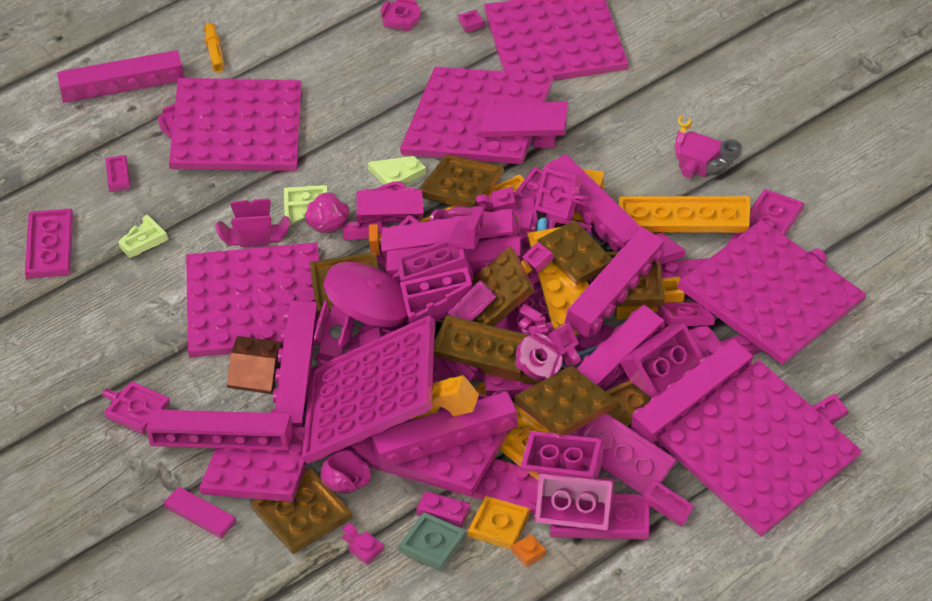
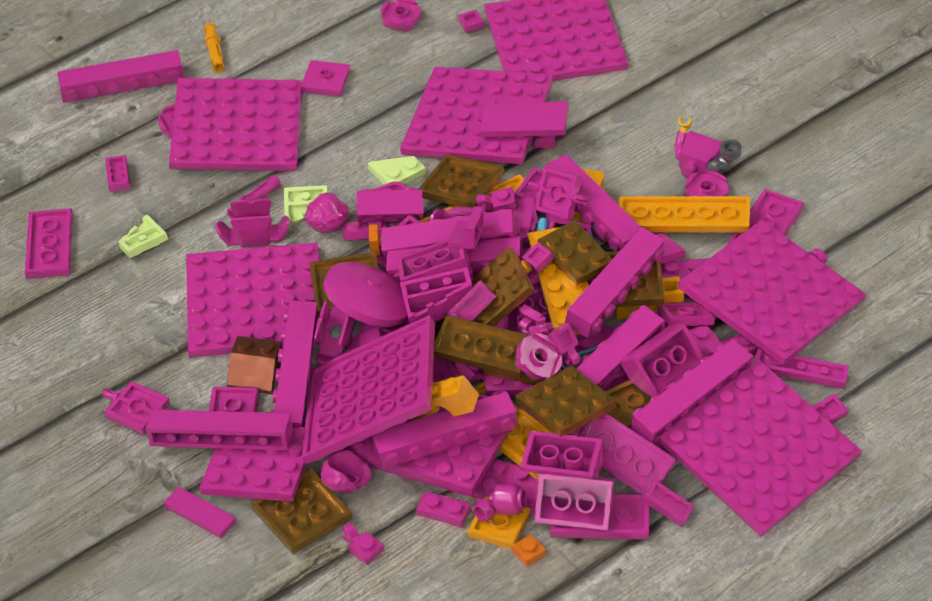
sand green plate [398,512,466,571] -> none
none -> dark pink tile [209,387,259,412]
none -> dark pink pin [226,175,281,219]
none -> dark pink plate [301,60,350,97]
none -> dark pink plate [473,499,495,521]
none -> dark pink head [489,483,527,515]
none -> dark pink plate [686,171,729,196]
none -> dark pink plate [754,348,849,389]

